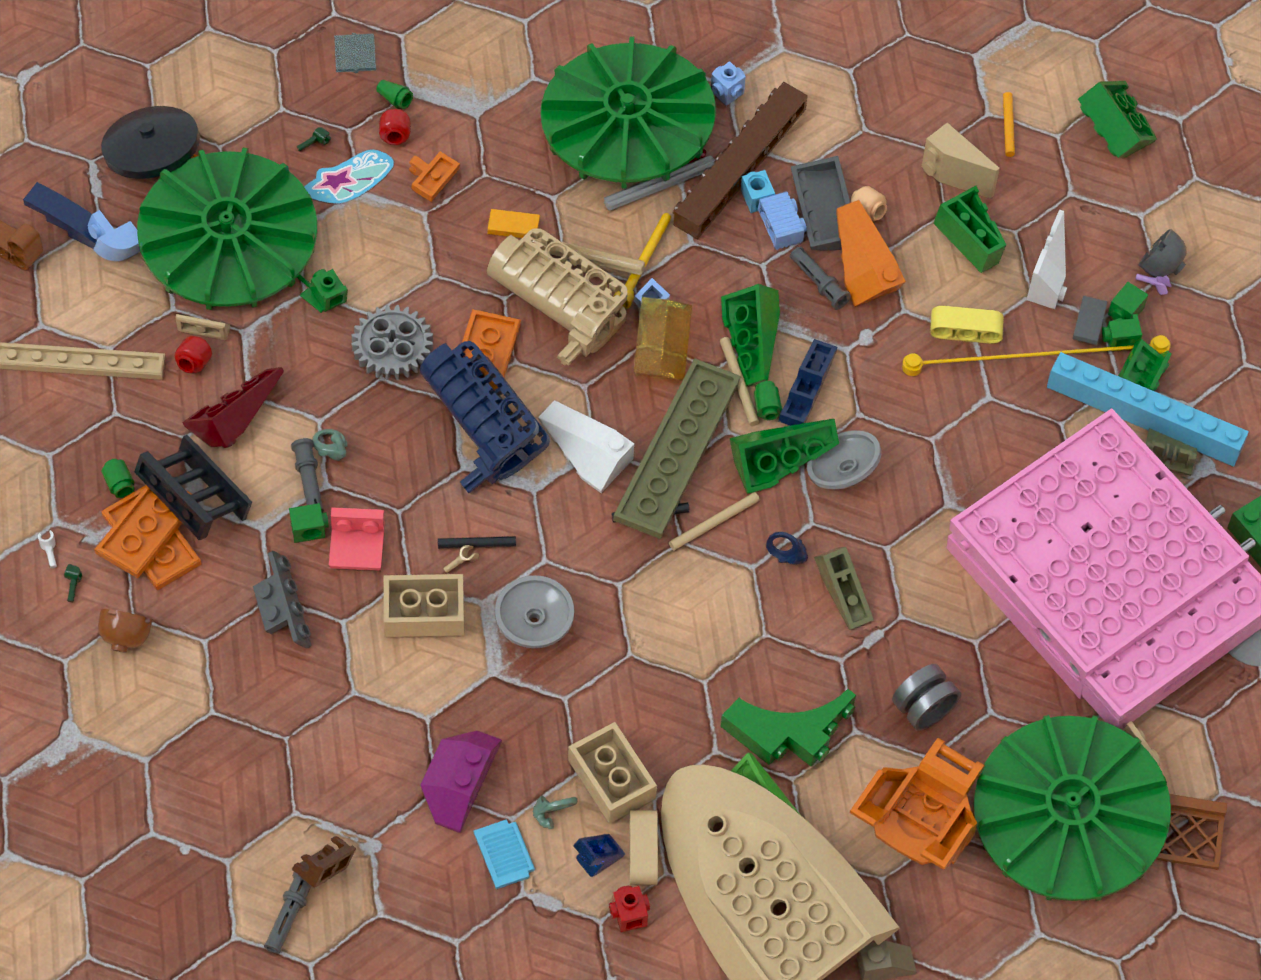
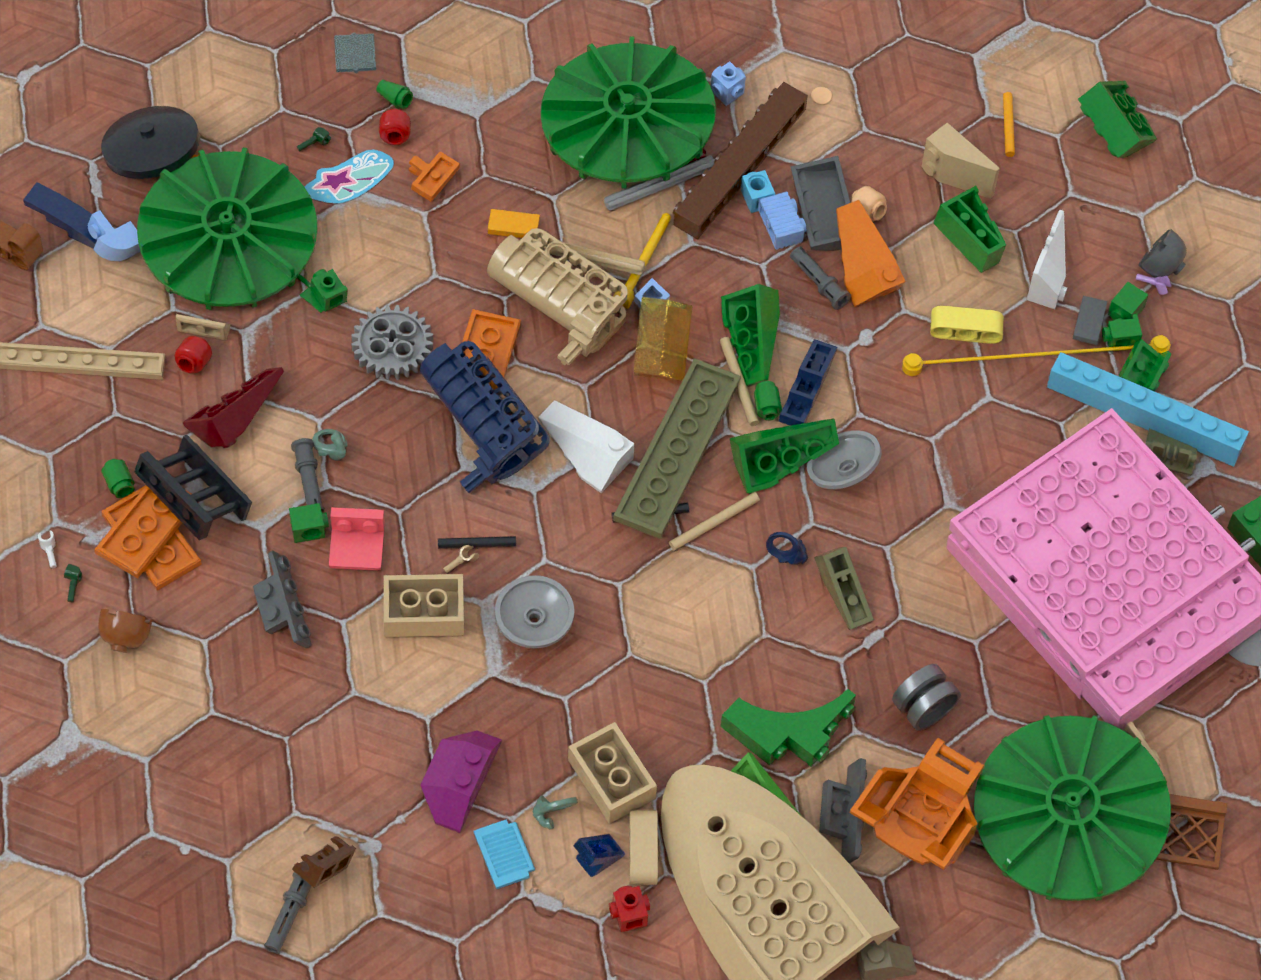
none -> light nougat sticker [811,87,832,104]
none -> dark grey bracket [819,758,867,864]

